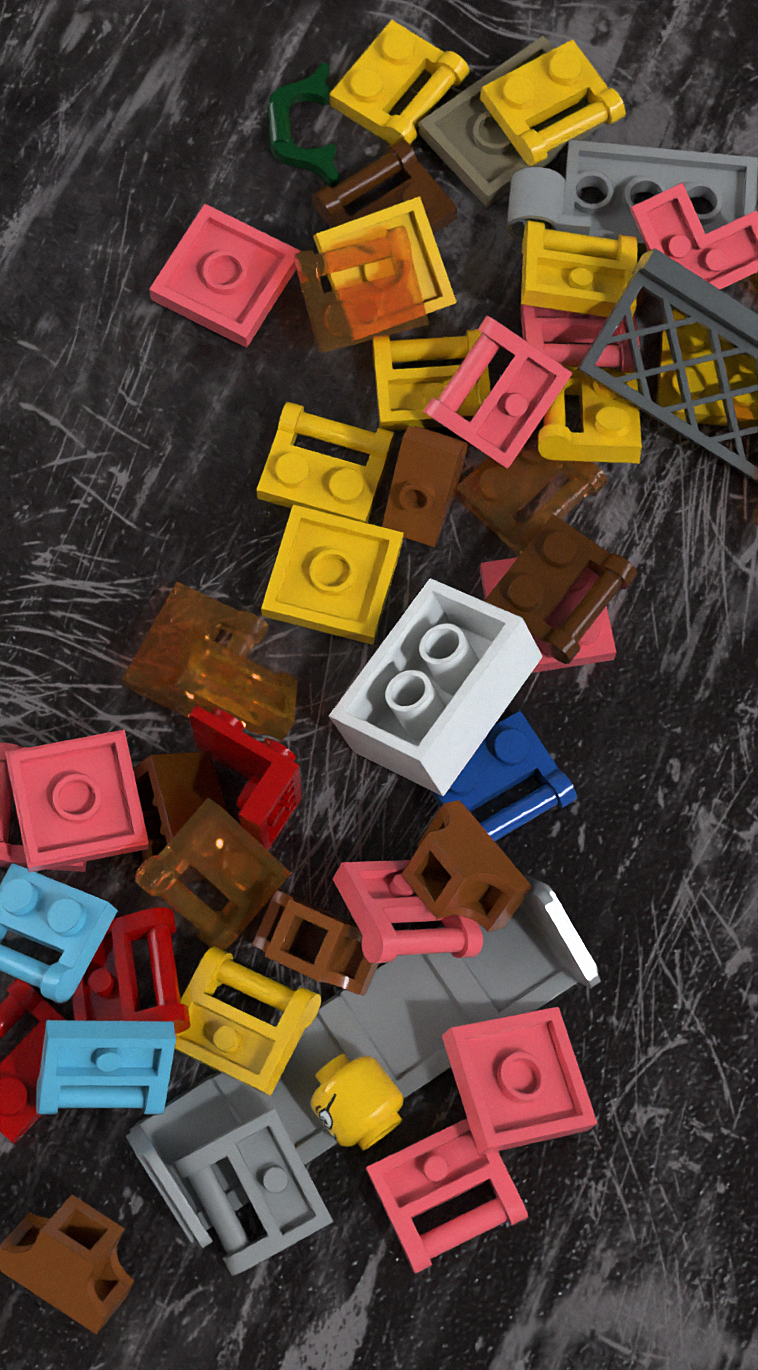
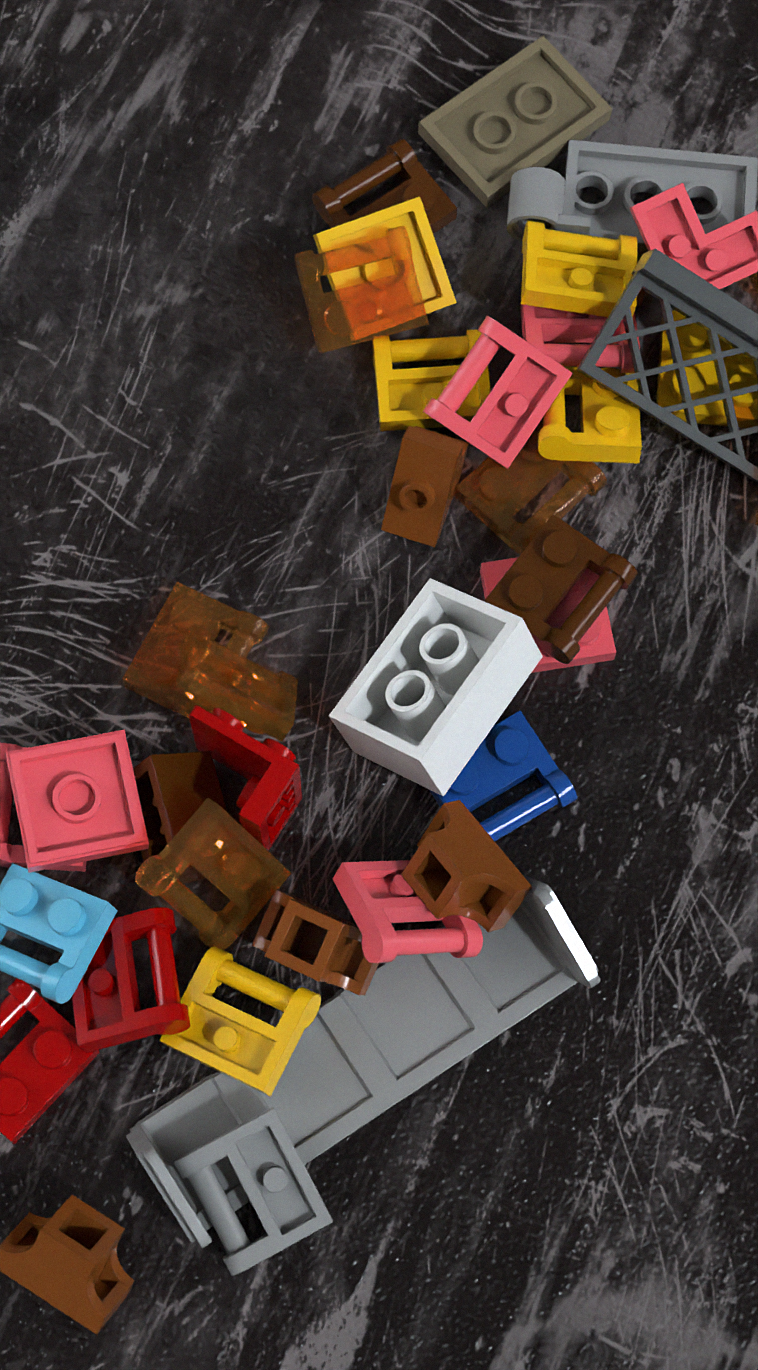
medium azure plate [36,1020,176,1114] -> none
coral plate [149,204,301,348] -> none
yellow plate [257,401,395,523] -> none
yellow plate [261,505,404,645] -> none
dark green helmet [268,63,339,187] -> none
yellow head [310,1053,404,1150] -> none
yellow plate [329,20,469,144] -> none
coral plate [366,1118,528,1274] -> none
coral plate [442,1006,598,1155] -> none
yellow plate [480,39,626,166] -> none

